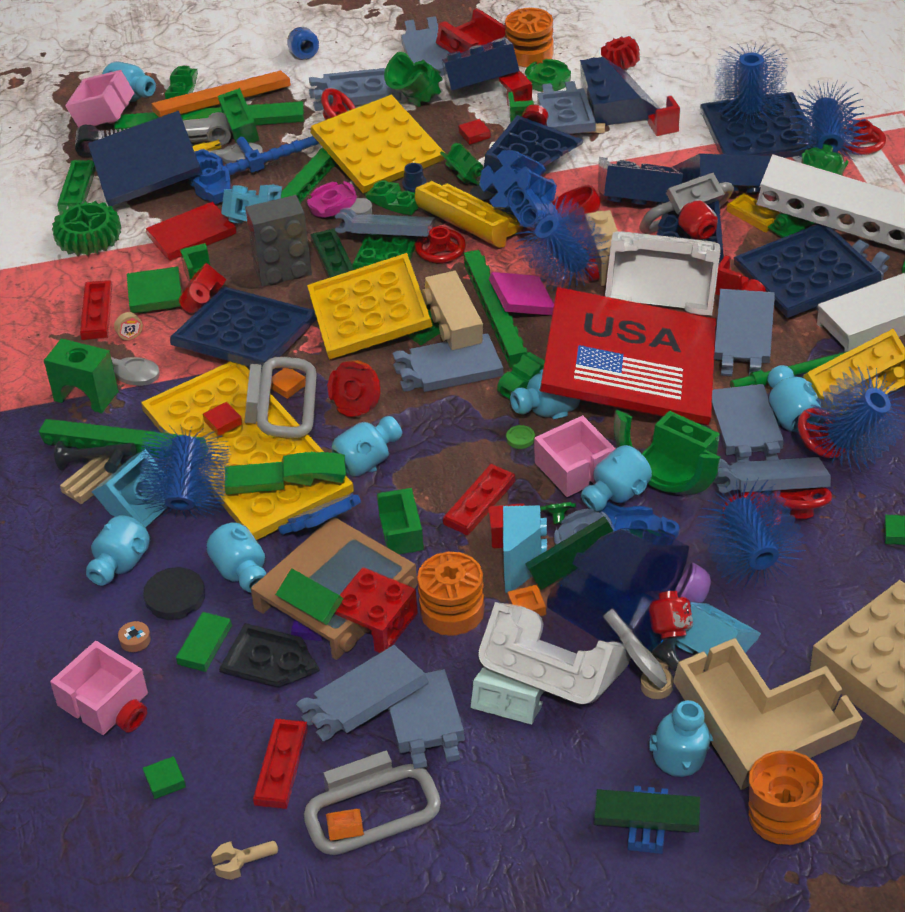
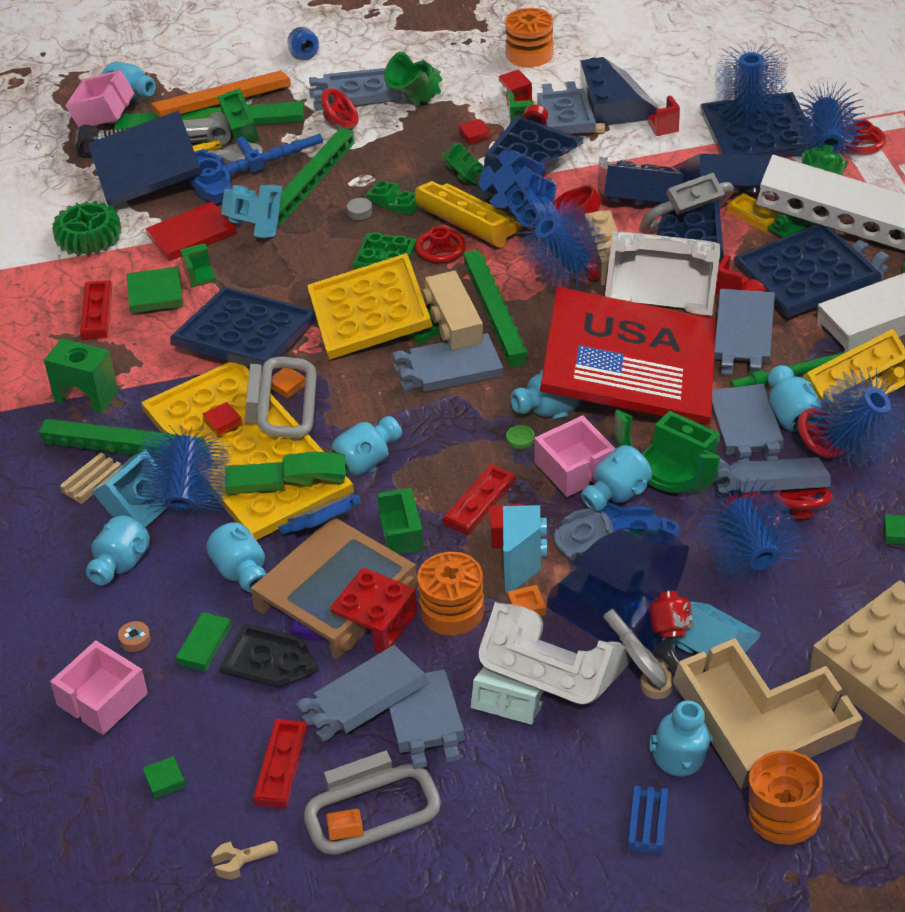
black piece [54,441,136,473] -> none
green tile [57,160,96,211] -> none
light grey piece [111,357,160,386] -> none
tile [114,312,143,340] -> none
red tile [116,699,147,733] -> none
black tile [143,567,205,620] -> none
green slope [165,65,198,99] -> none
red leg [179,263,227,313] -> none
dark grey brick [245,195,312,287] -> none
green tile [275,568,344,625] -> none
dark pink tile [307,181,357,217] -> none
yellow plate [310,94,445,193] -> none
dark green tile [310,228,354,278] -> none
red tile [327,360,381,417] -> none
sand blue tile [335,208,435,236] -> none
sand blue tile [401,16,450,76] -> none
dark blue piece [402,163,427,193] -> none
red panel [436,8,507,53] -> none
dark blue wedge [442,37,519,90] -> none
dark pink tile [489,272,554,315] -> none
green leg [497,352,544,399] -> none
green tile [525,59,571,92] -> none
dark green tile [525,516,620,590] -> none
green plant [540,502,576,525] -> none
dark green tile [594,789,700,833] -> none
red gear [601,36,640,70] -> none
medium lavender cap [675,562,711,603] -> none
red head [678,200,718,240] -> none

